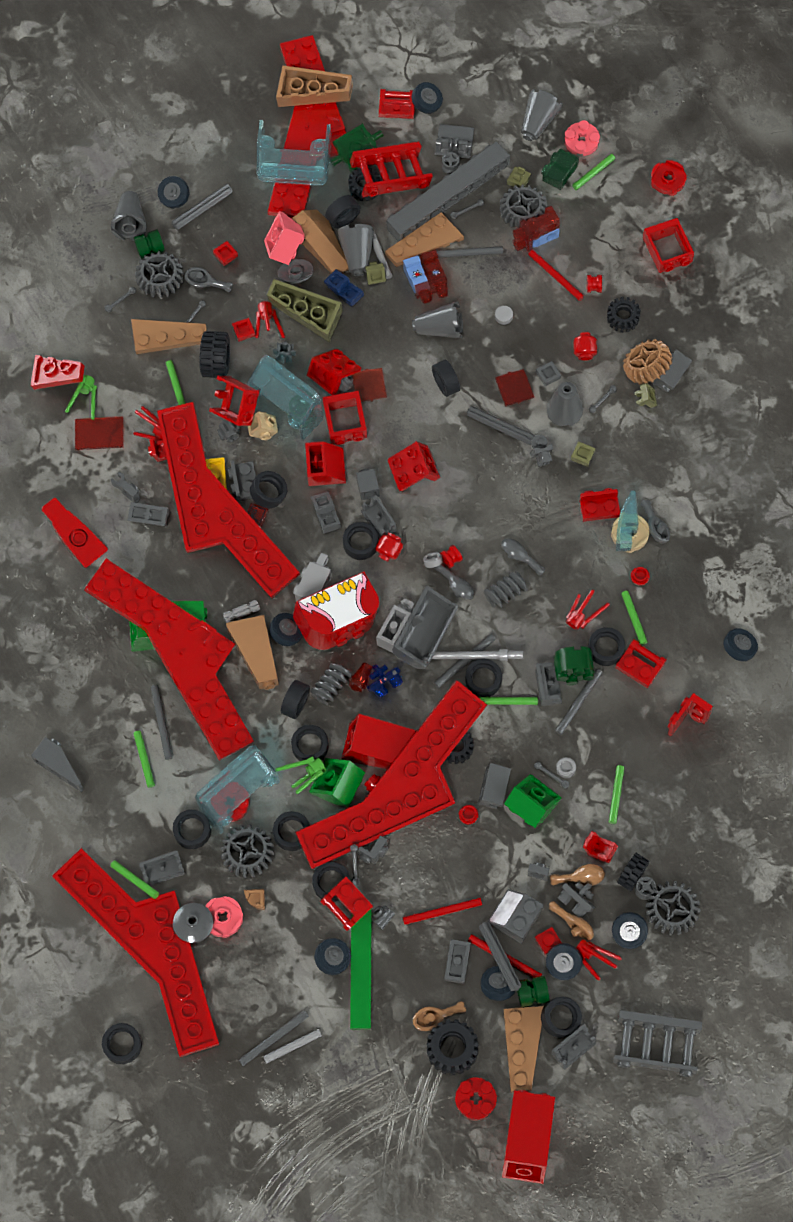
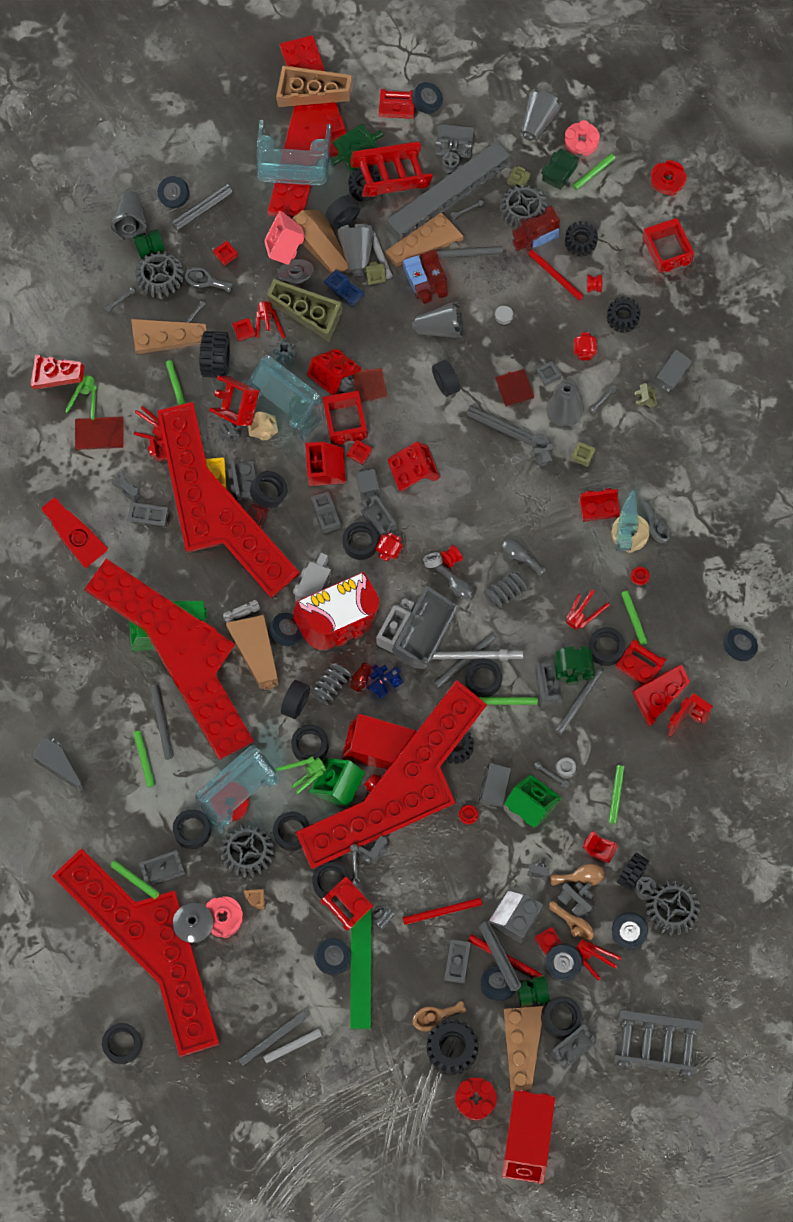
medium nougat gear [623,339,673,385] -> none
none -> red plate [347,439,373,465]
none -> black tyre [565,221,598,257]
none -> red wing [631,665,690,726]

